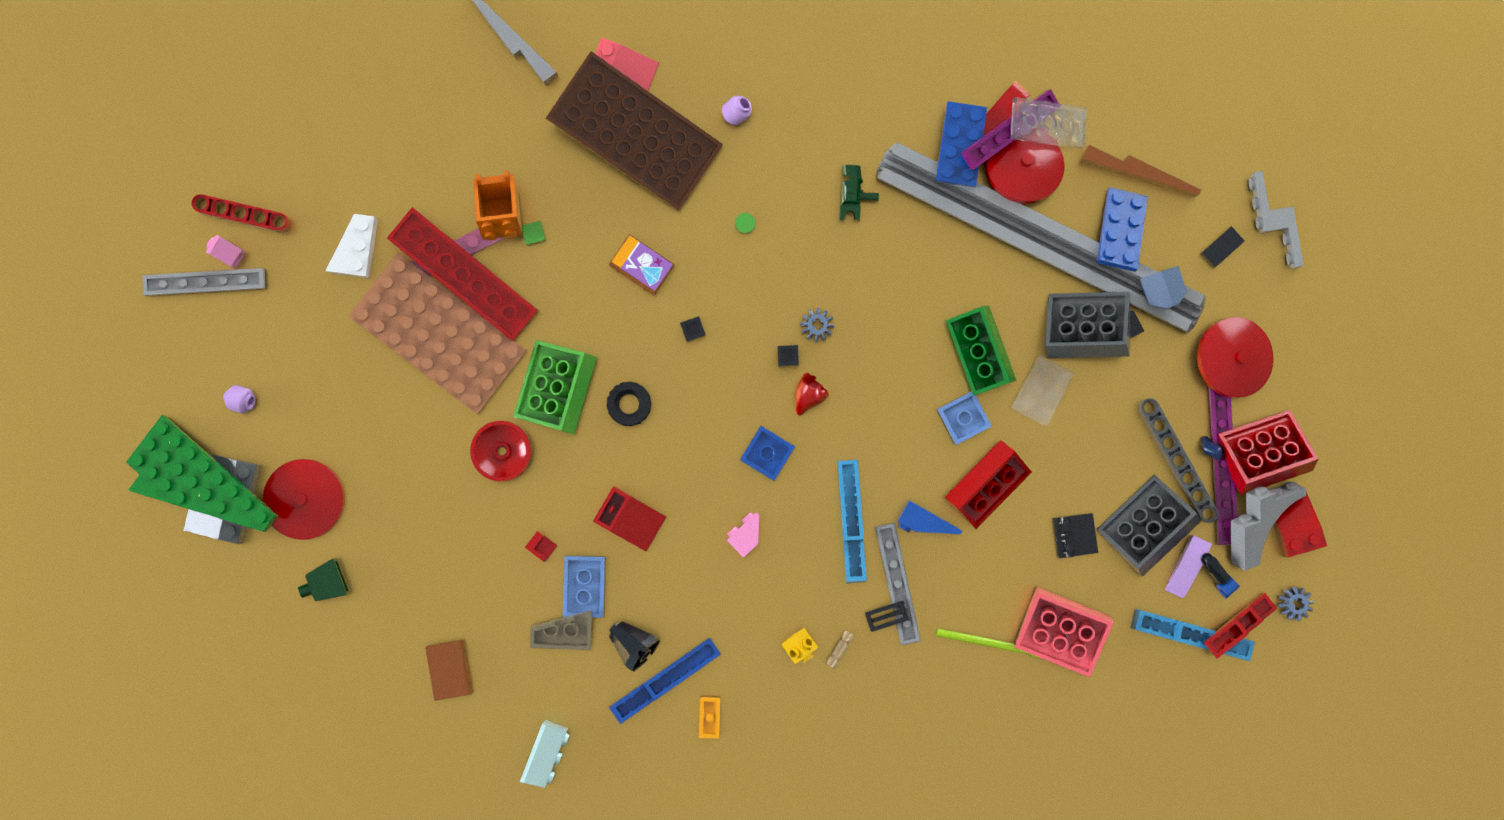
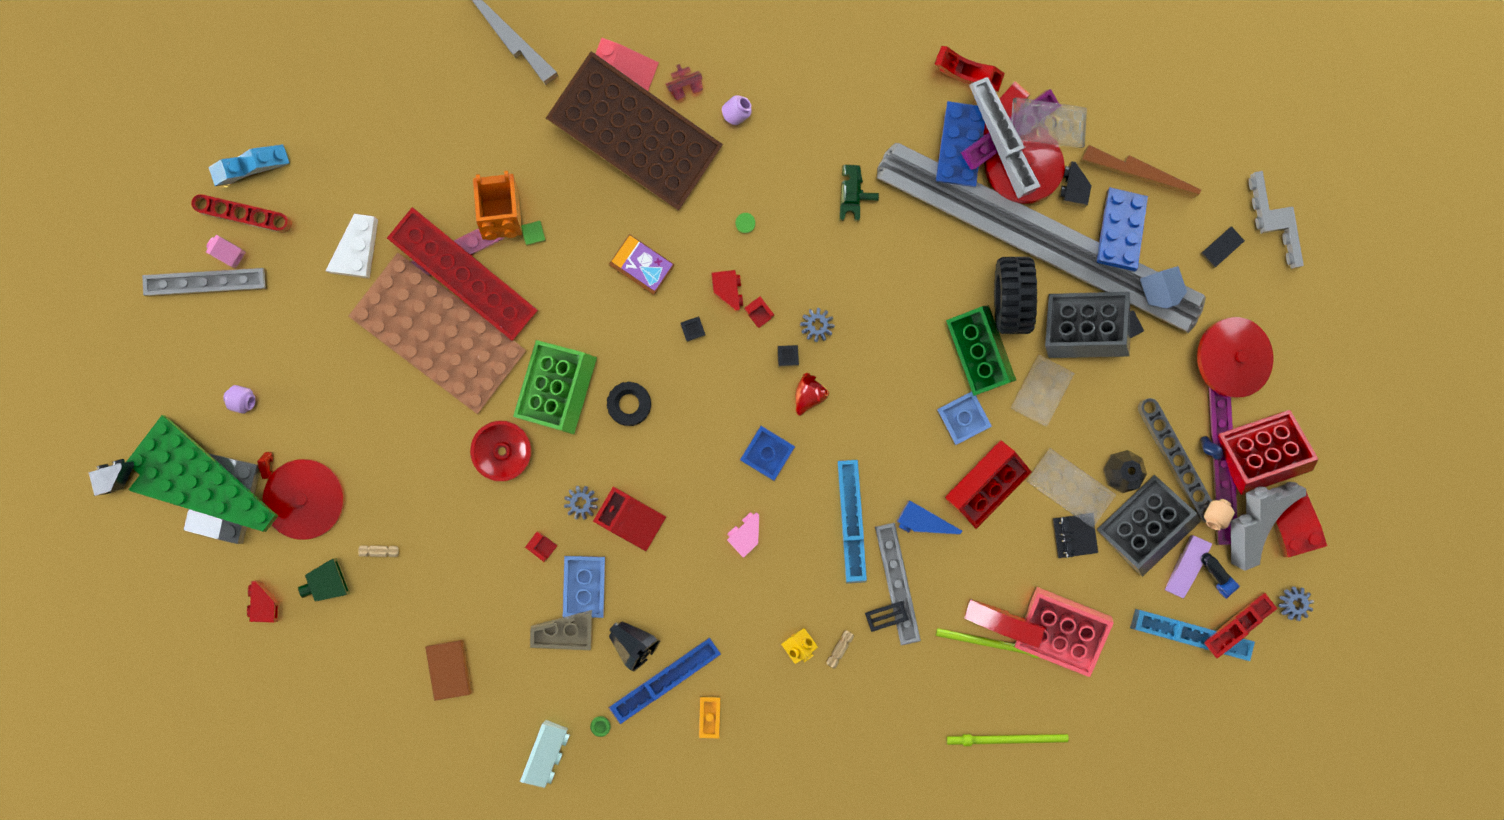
none -> slope [89,459,134,496]
none -> dark azure arch [208,144,289,186]
none -> red slope [247,580,279,623]
none -> red tile [257,452,273,479]
none -> tan axle [358,546,399,557]
none -> sand blue gear [564,486,598,520]
none -> bright green tile [590,716,611,737]
none -> clear pink hips [666,64,703,100]
none -> red slope [711,270,743,312]
none -> red panel [744,296,775,328]
none -> red arch [935,46,1005,92]
none -> lime bar [947,734,1069,747]
none -> red slope [965,599,1046,648]
none -> light grey slope [969,77,1040,199]
none -> black tyre [994,257,1037,334]
none -> clear plate [1026,448,1116,528]
none -> black slope [1059,161,1092,208]
none -> black cone [1103,450,1147,493]
none -> light nougat head [1204,499,1235,531]

